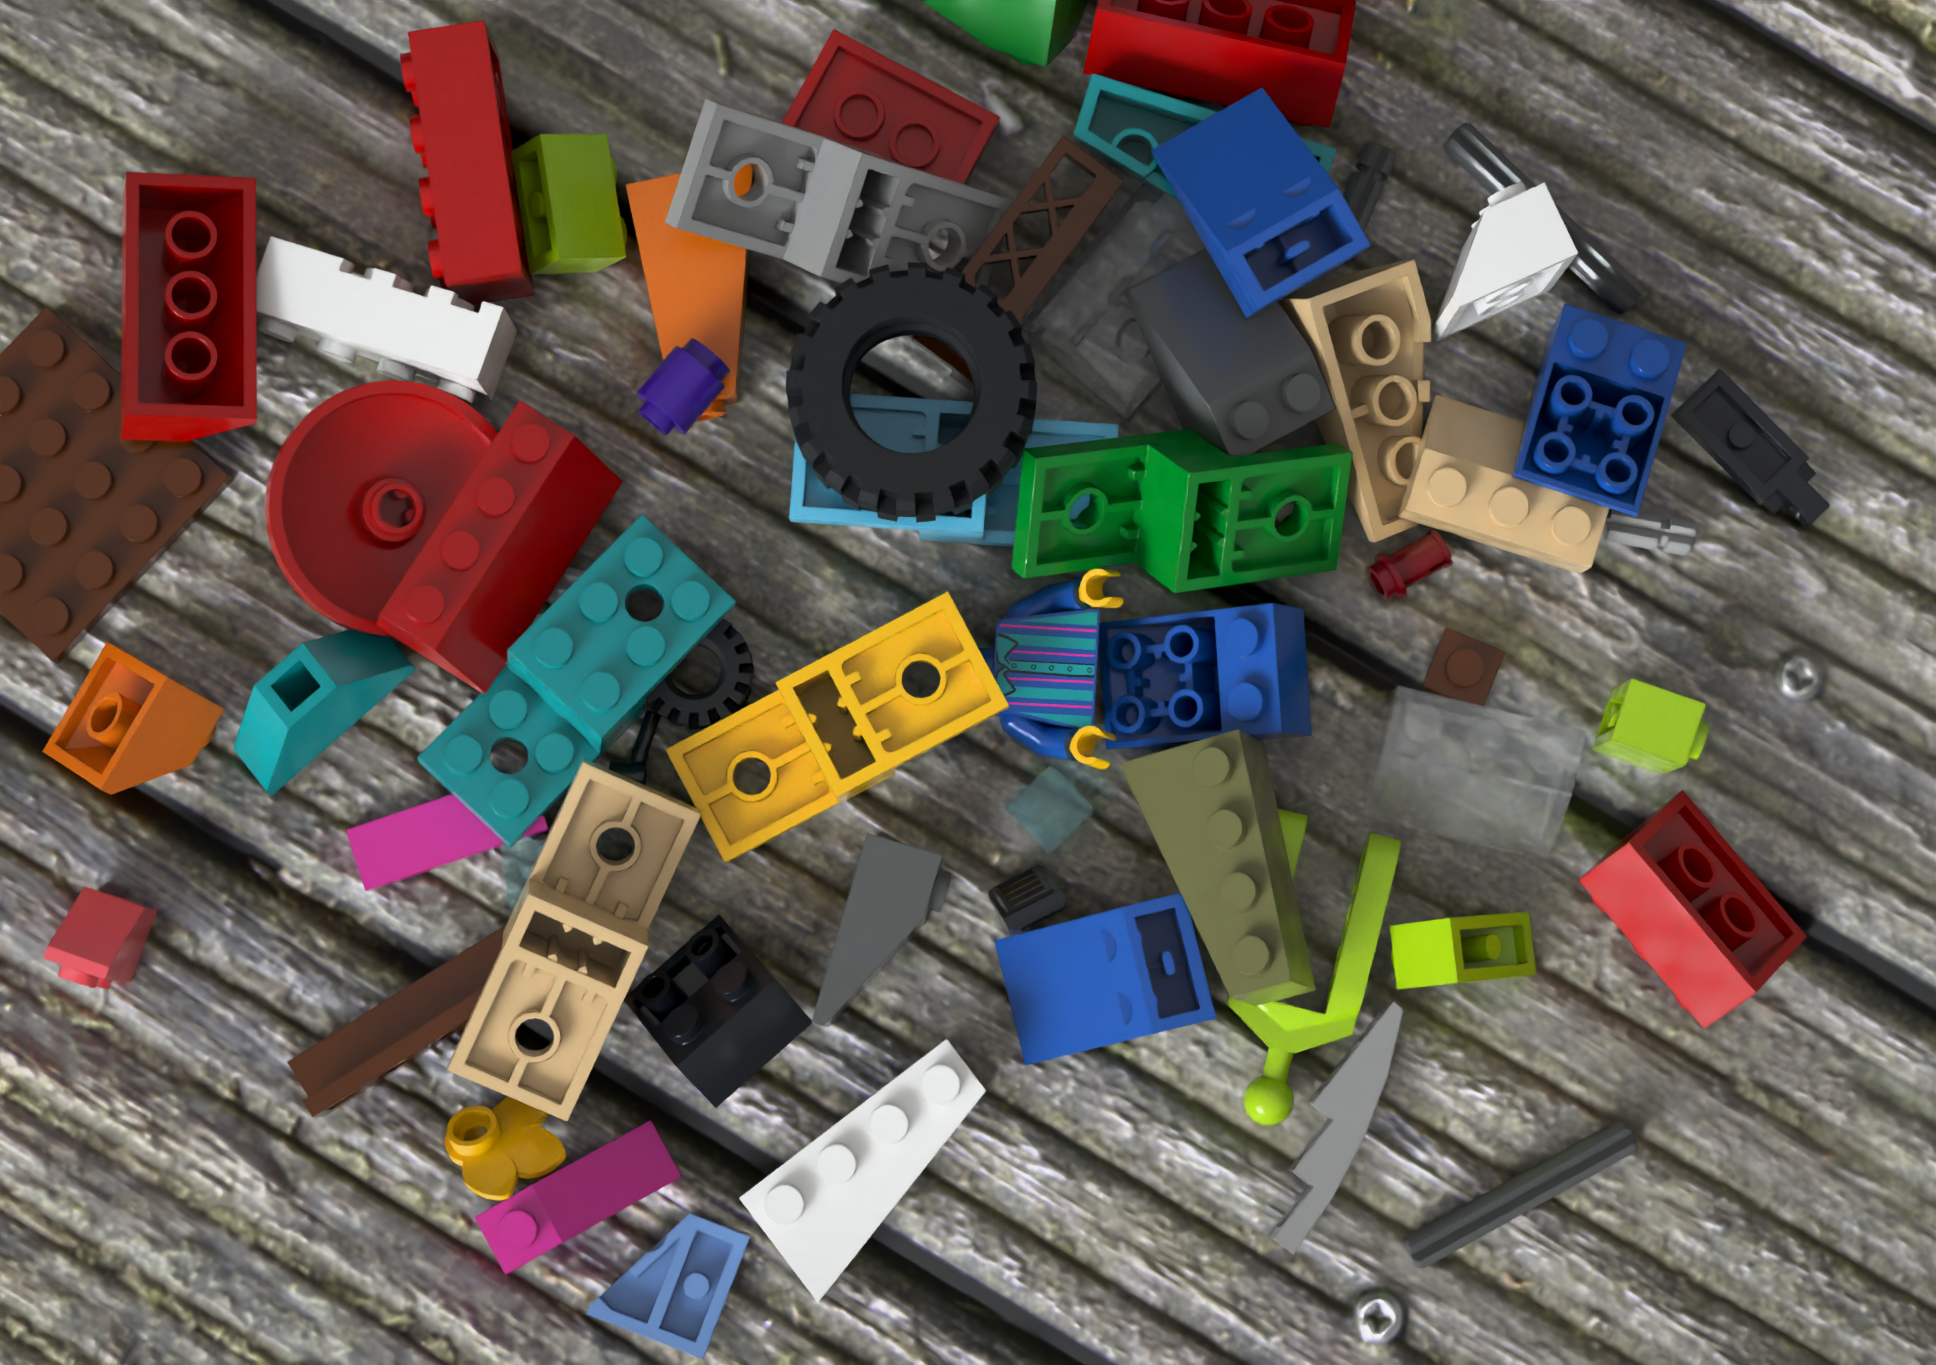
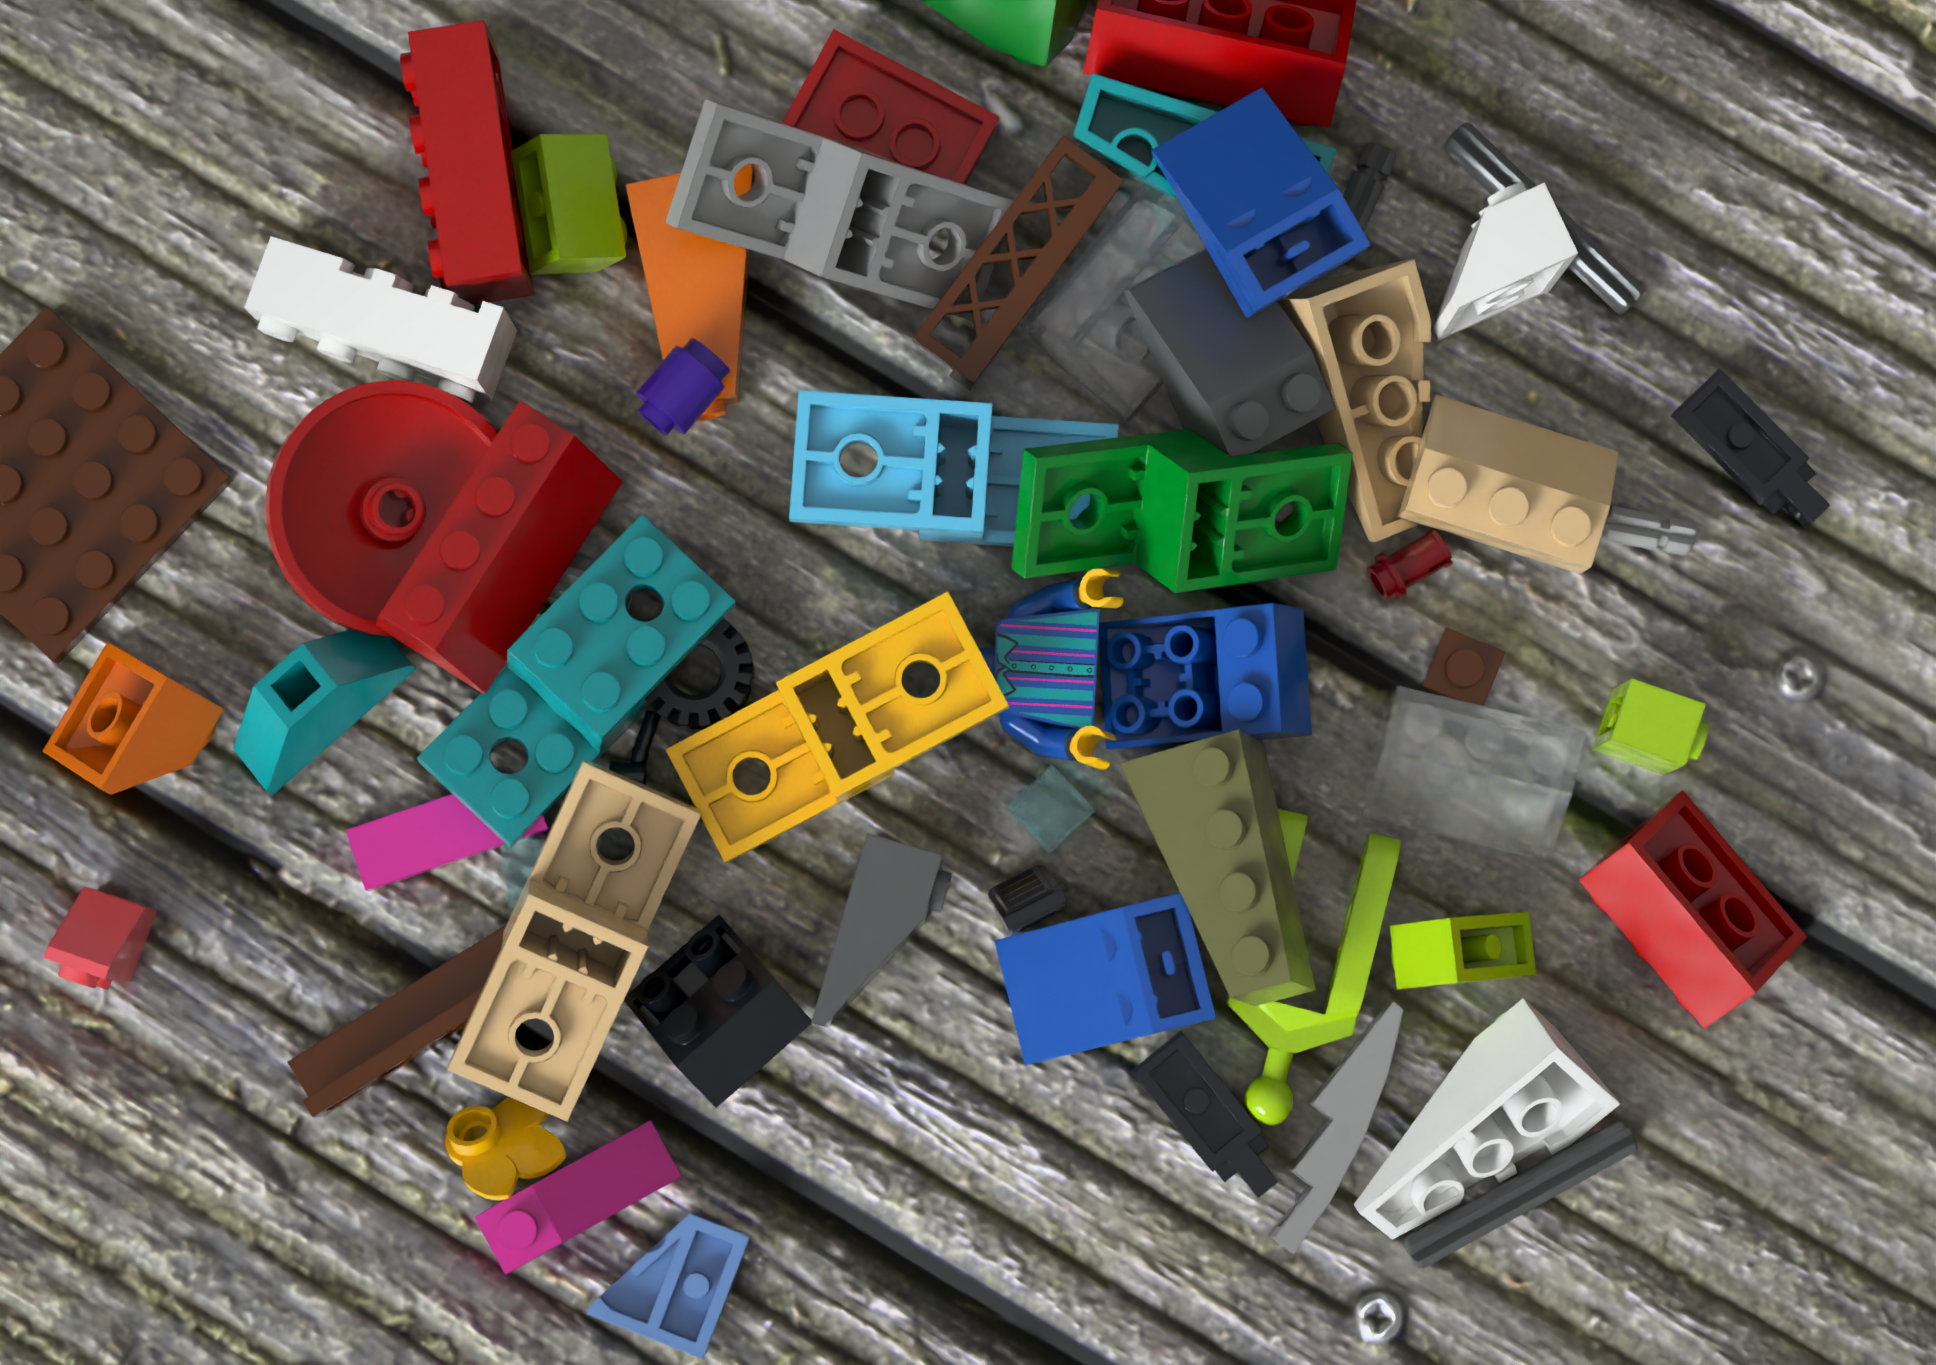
red slope [121,172,257,442] -> none
white wedge [739,1039,986,1302] -> none
black tyre [786,262,1038,523] -> none
blue slope [1513,304,1687,517] -> none
none -> black hinge [1131,1031,1278,1198]
none -> white wedge [1354,998,1620,1240]

